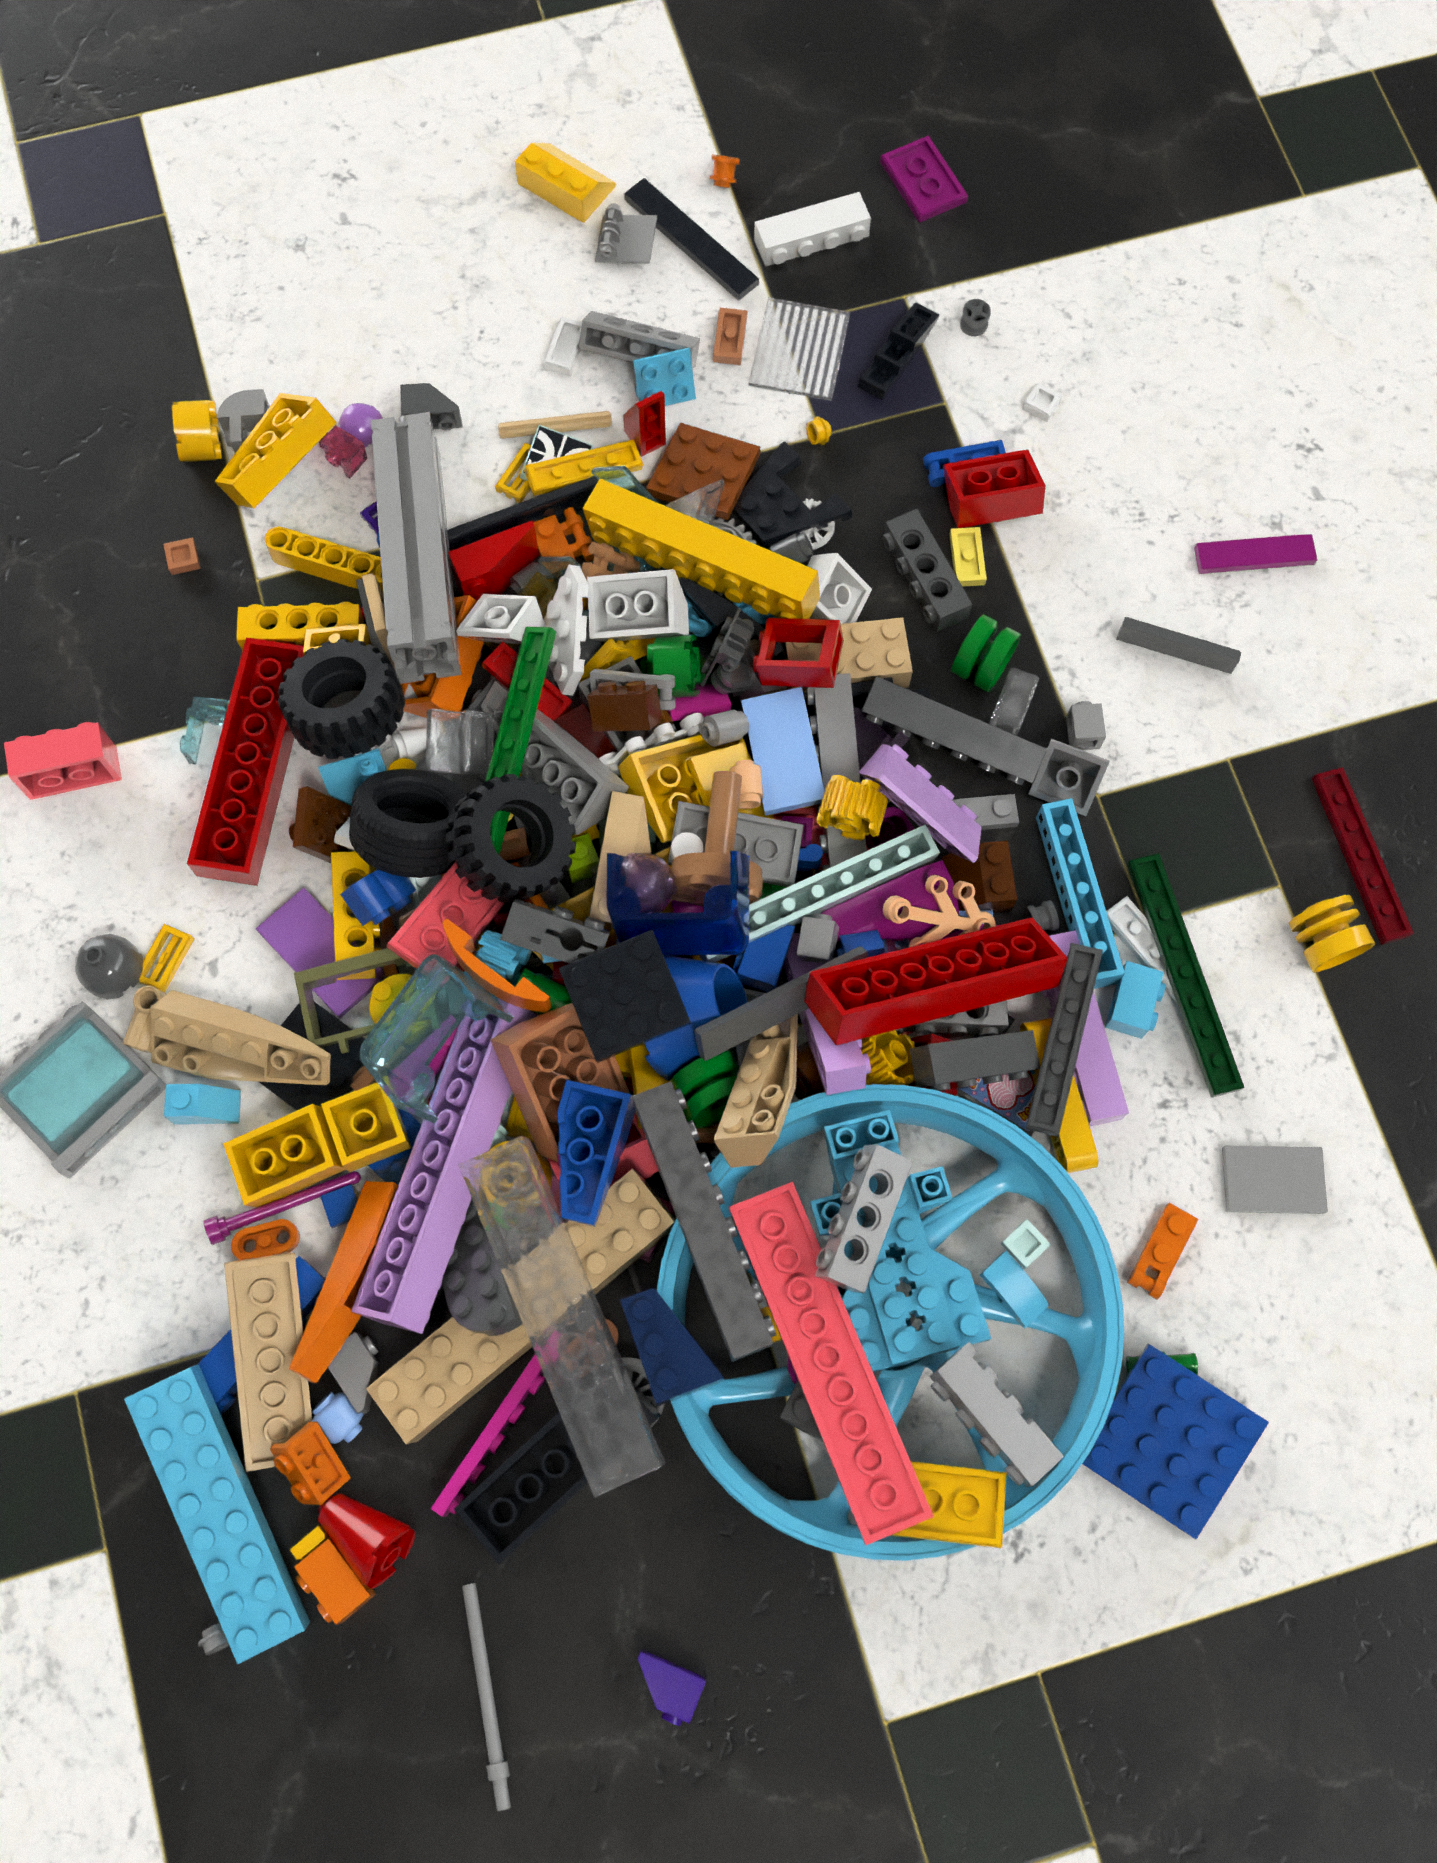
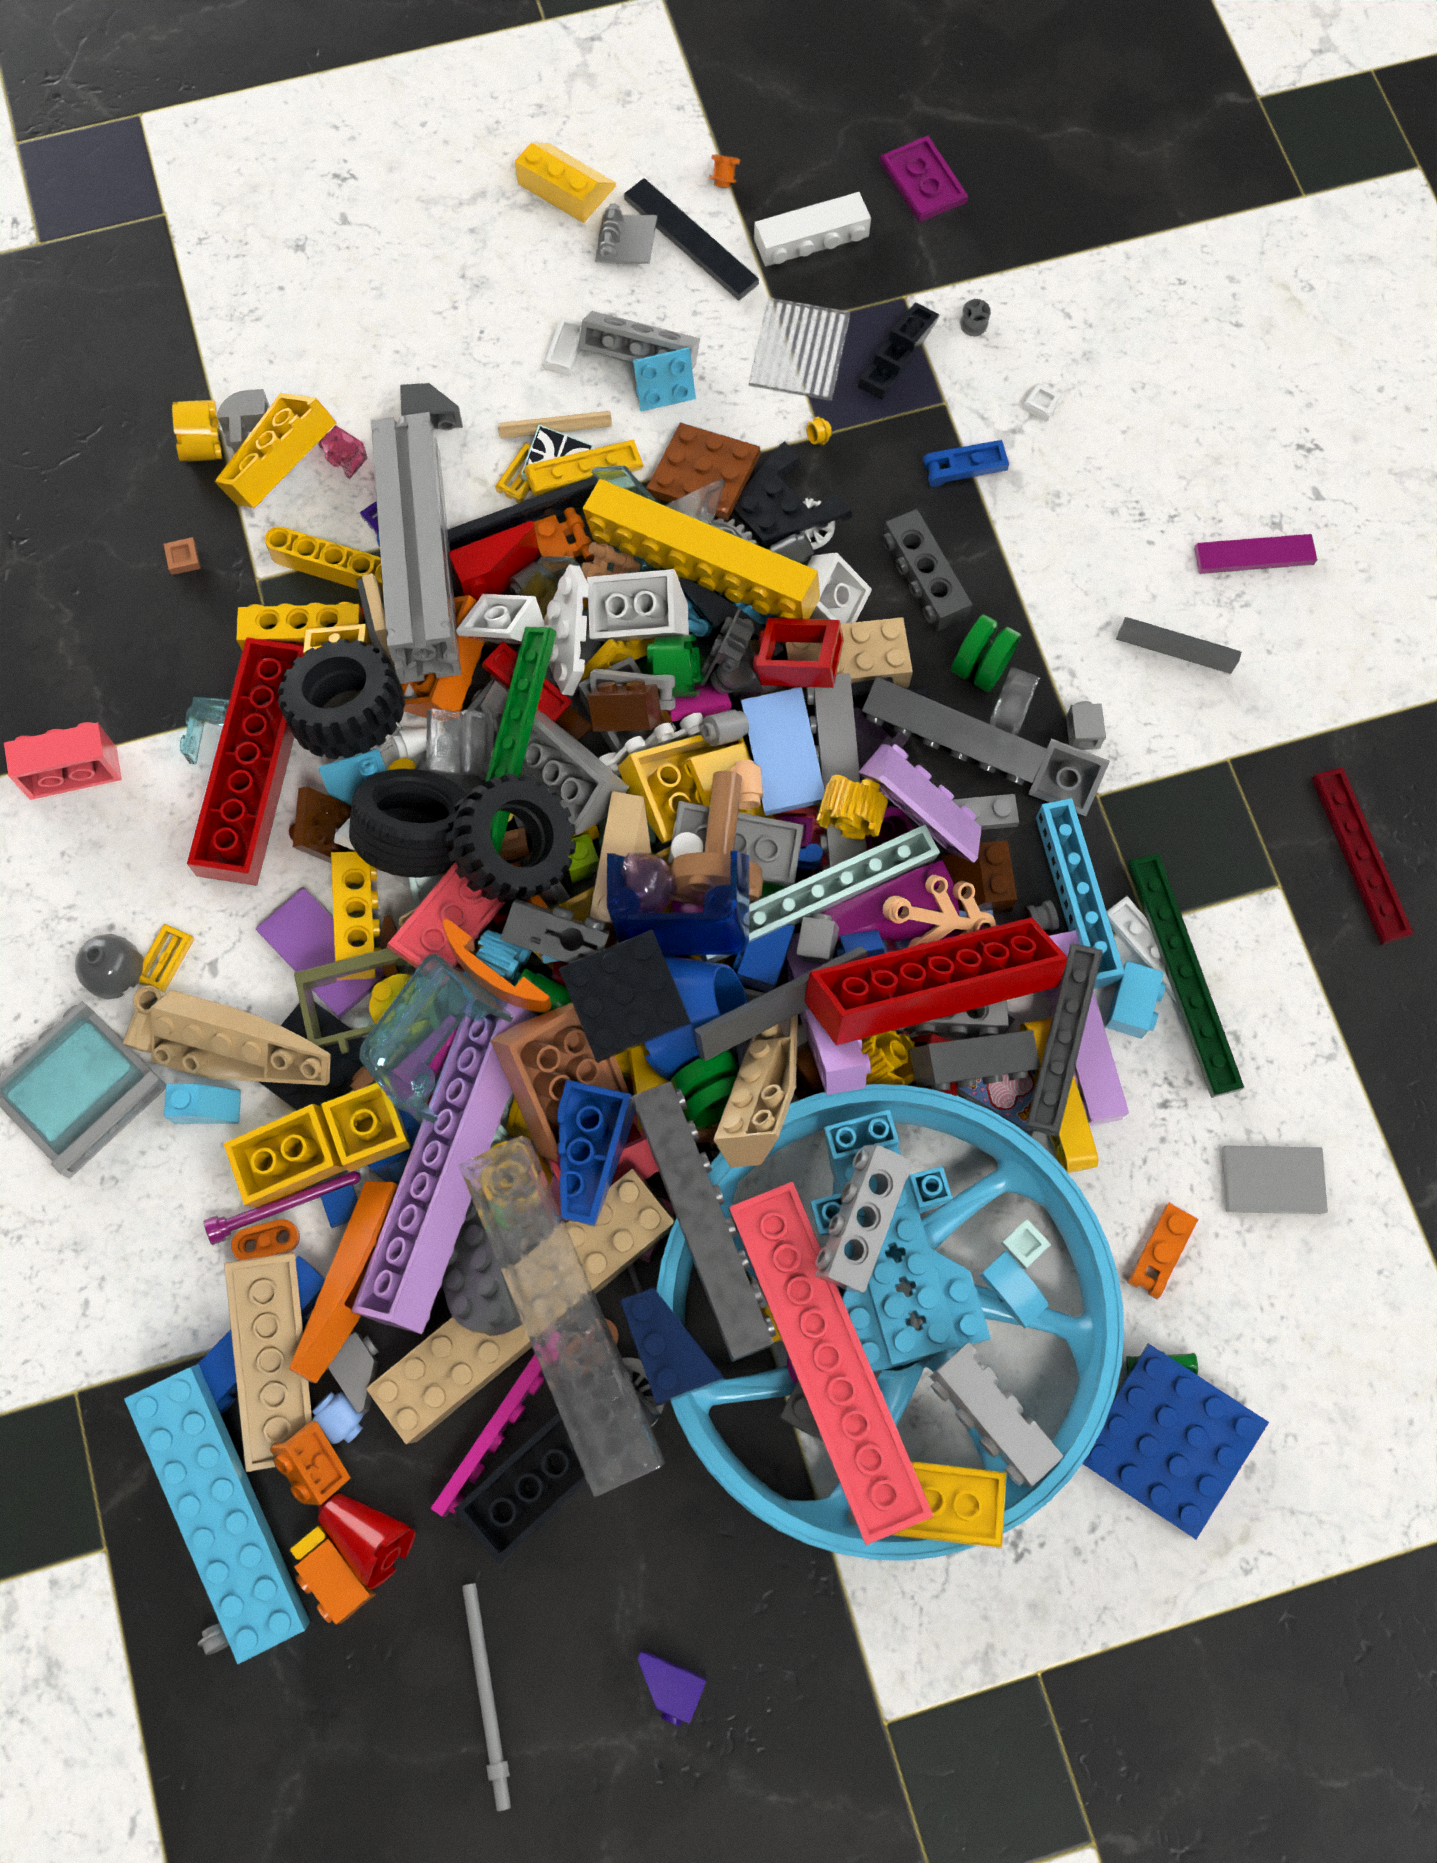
medium lavender hair [338,403,383,448] -> none
blue brick [340,869,417,926] -> none
clear red panel [554,704,616,759] -> none
red slope [623,390,666,457] -> none
nougat plate [713,307,748,365] -> none
red slope [943,449,1046,528] -> none
light yellow plate [949,527,987,587] -> none
yellow wheel [1288,895,1375,973] -> none

